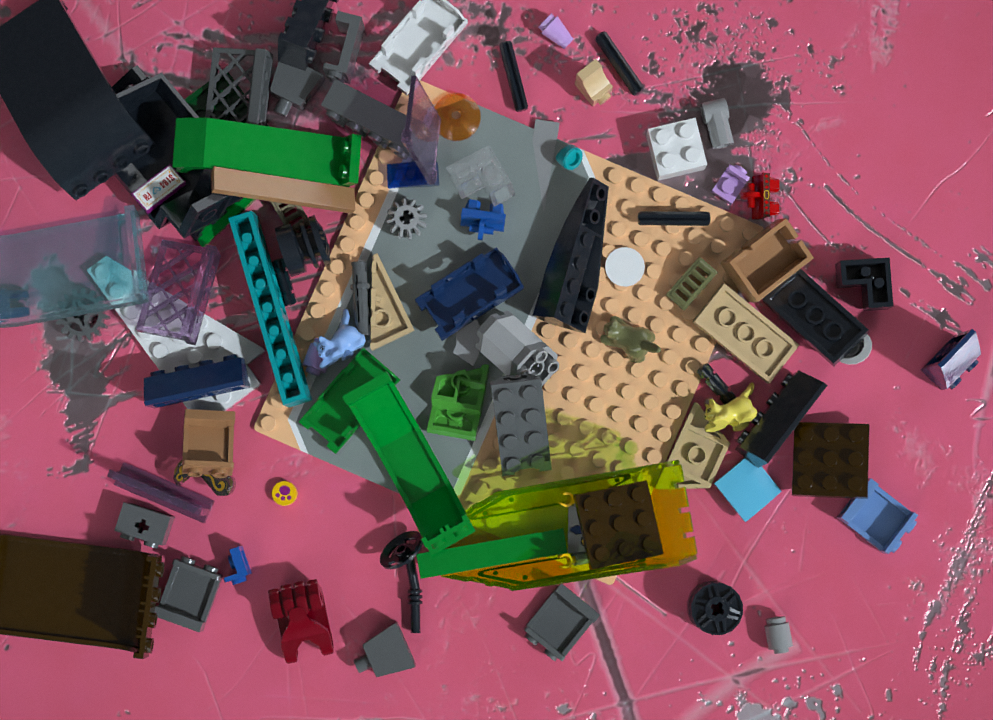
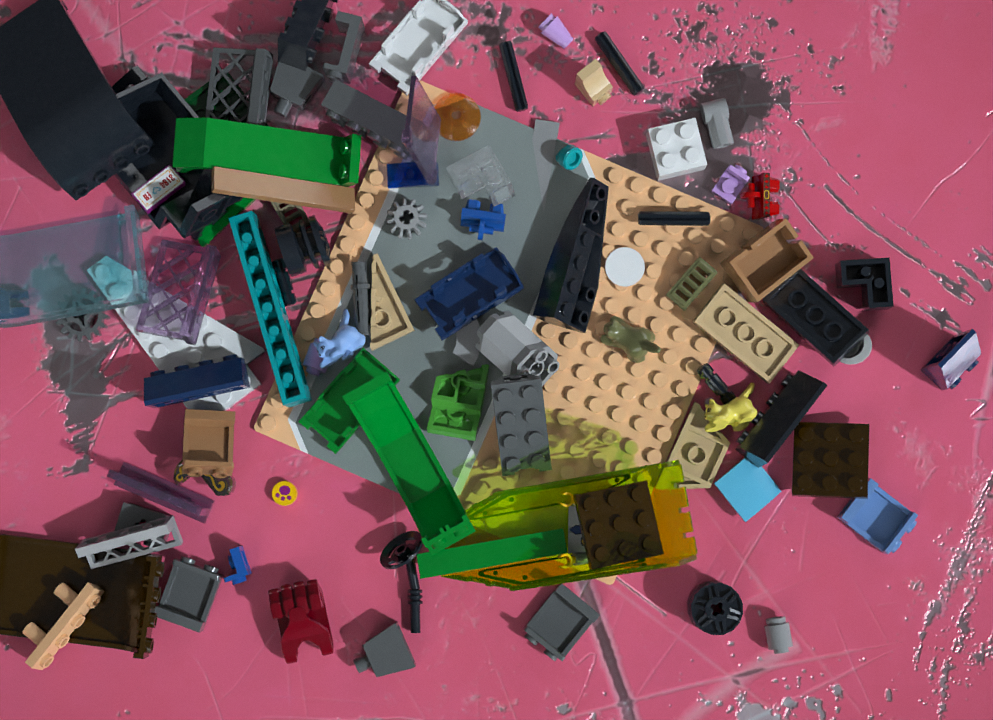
none -> light nougat plate [23,582,104,670]
none -> light grey fence [75,515,183,569]

